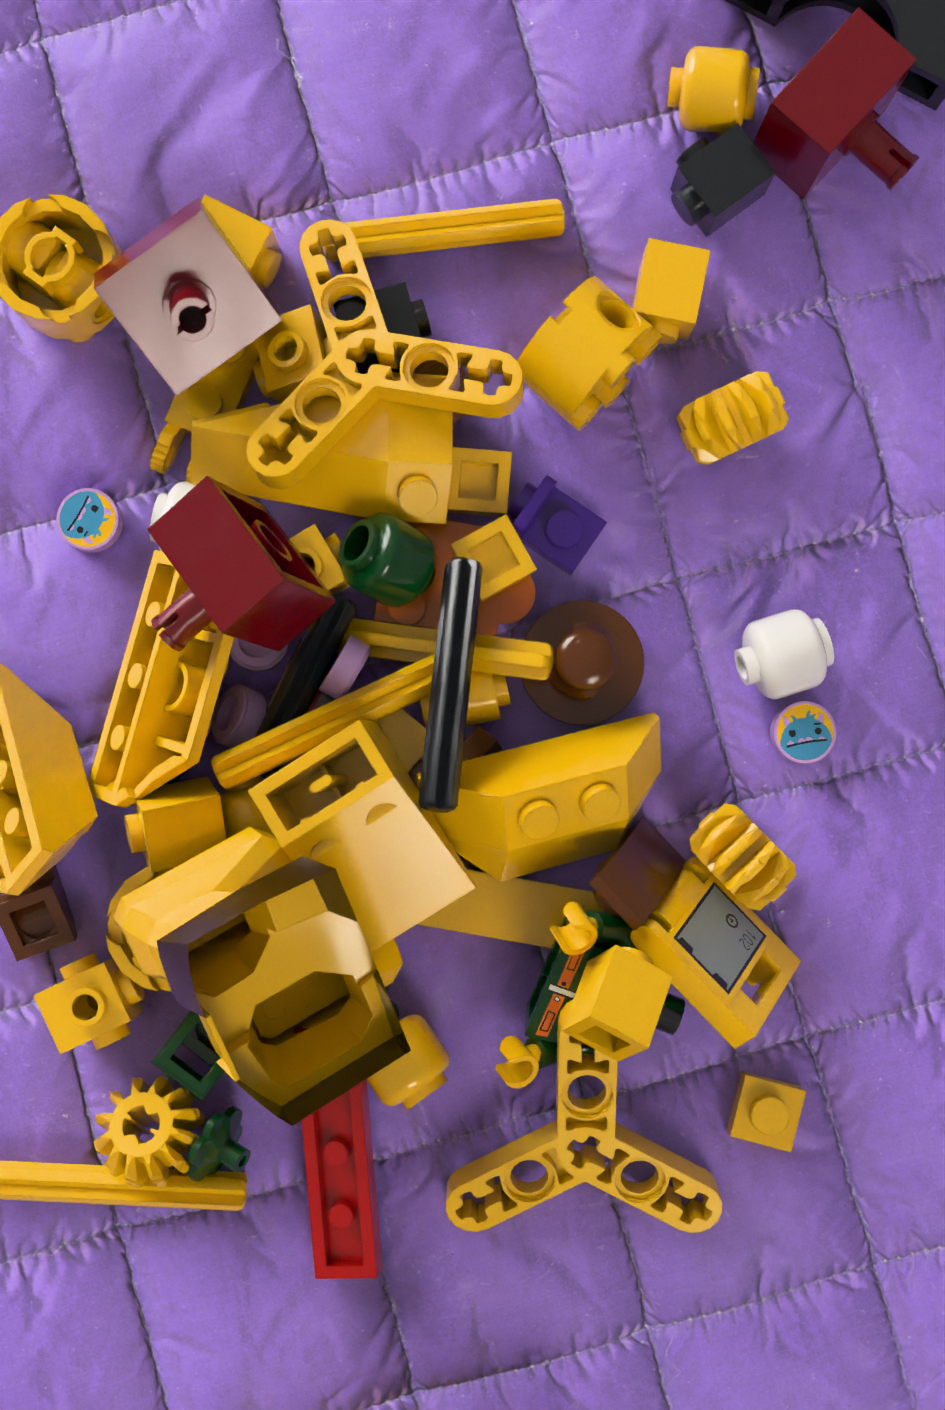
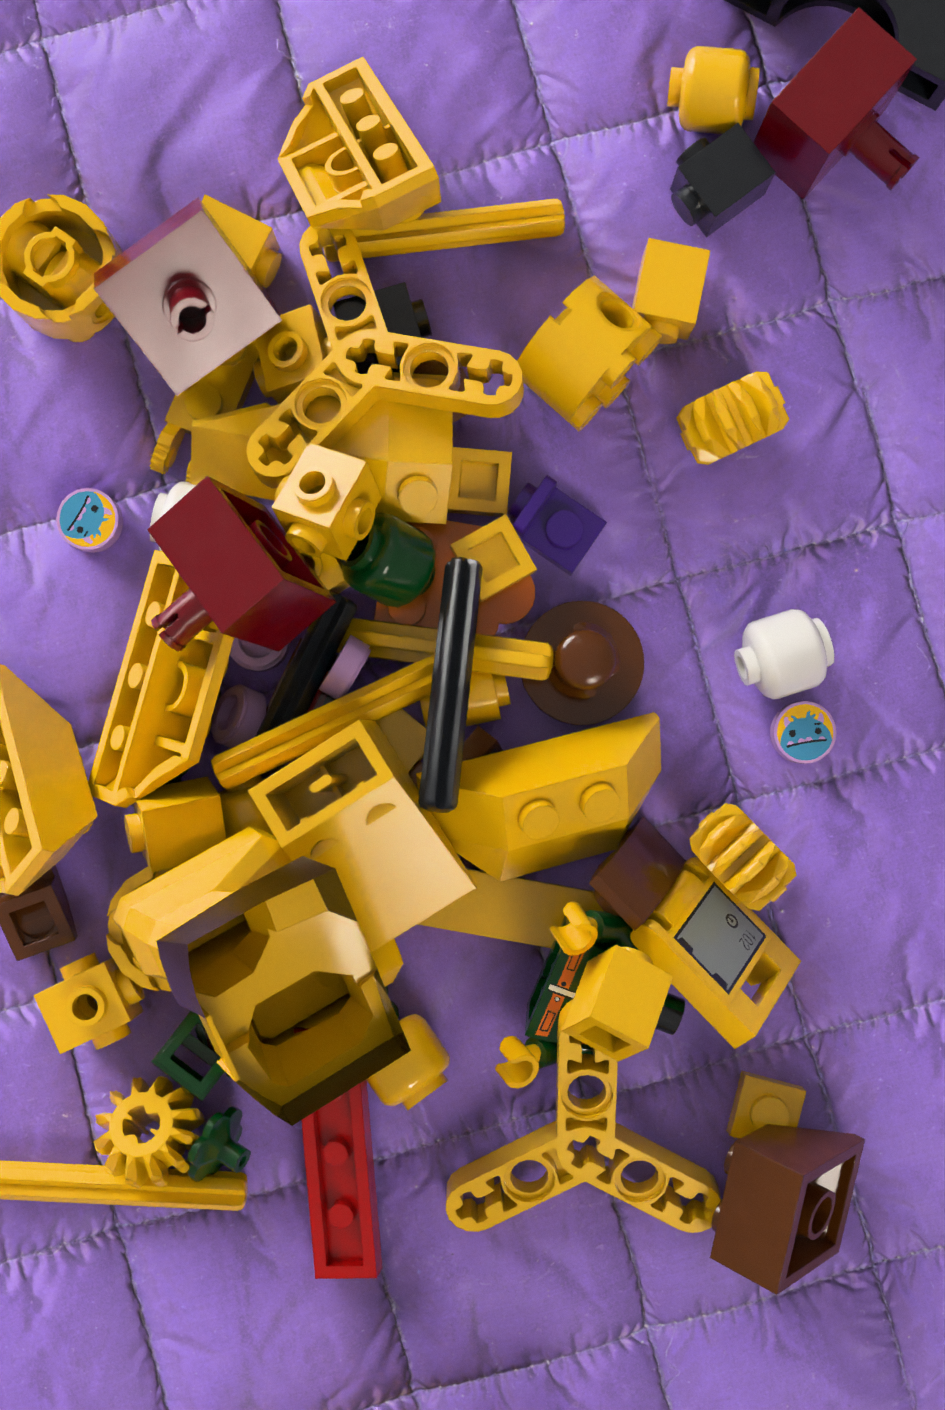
none -> yellow brick [272,442,382,561]
none -> yellow wedge [278,57,441,231]
none -> reddish brown slope [710,1124,865,1295]

